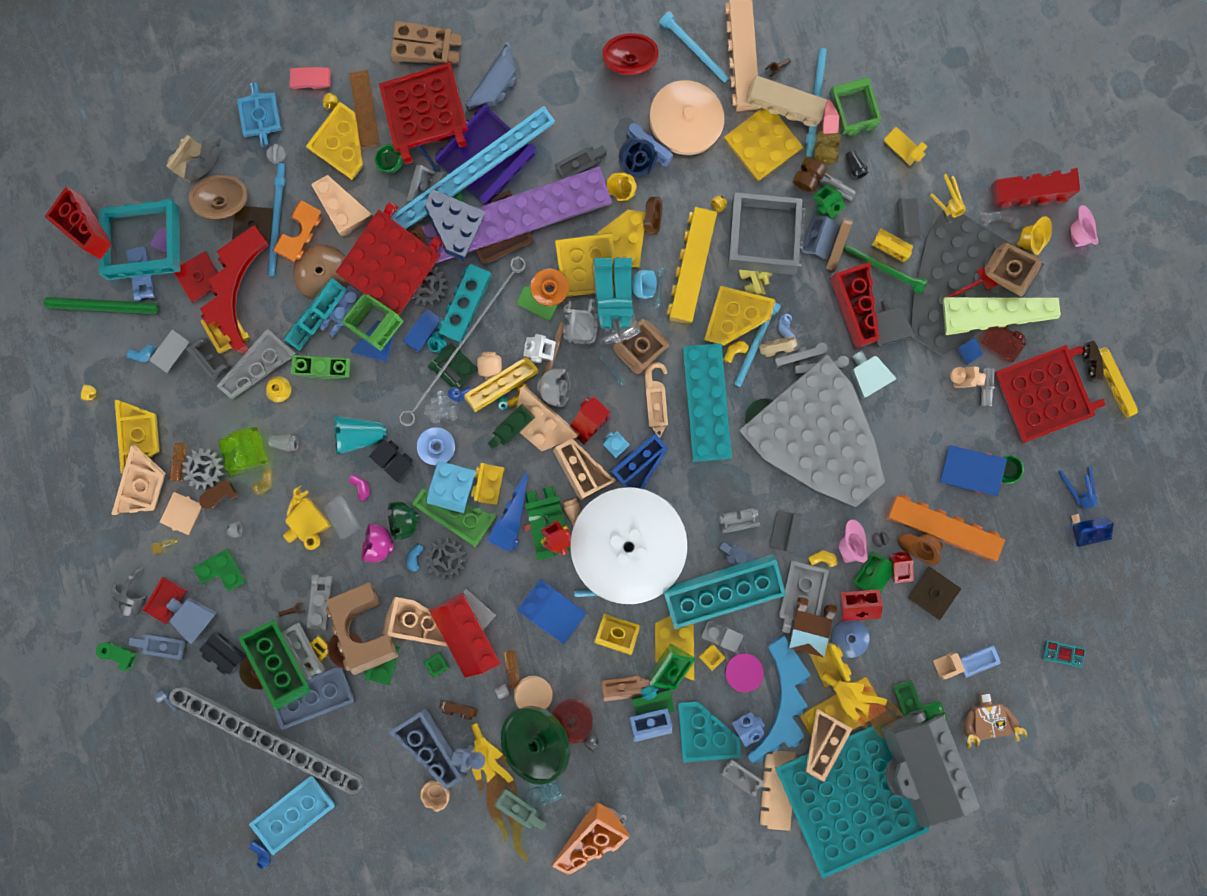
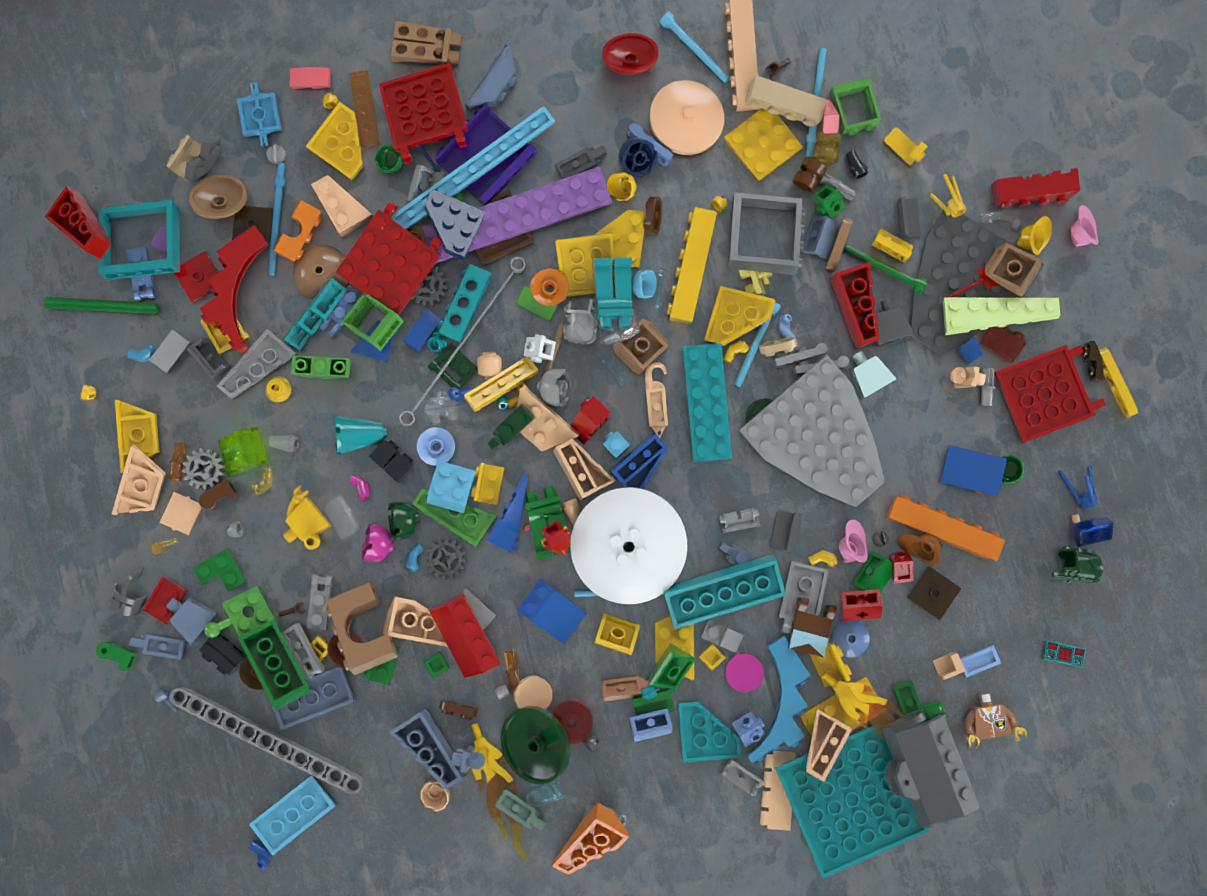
none -> bright green plate [204,586,275,638]
none -> dark green helmet [1052,545,1103,583]

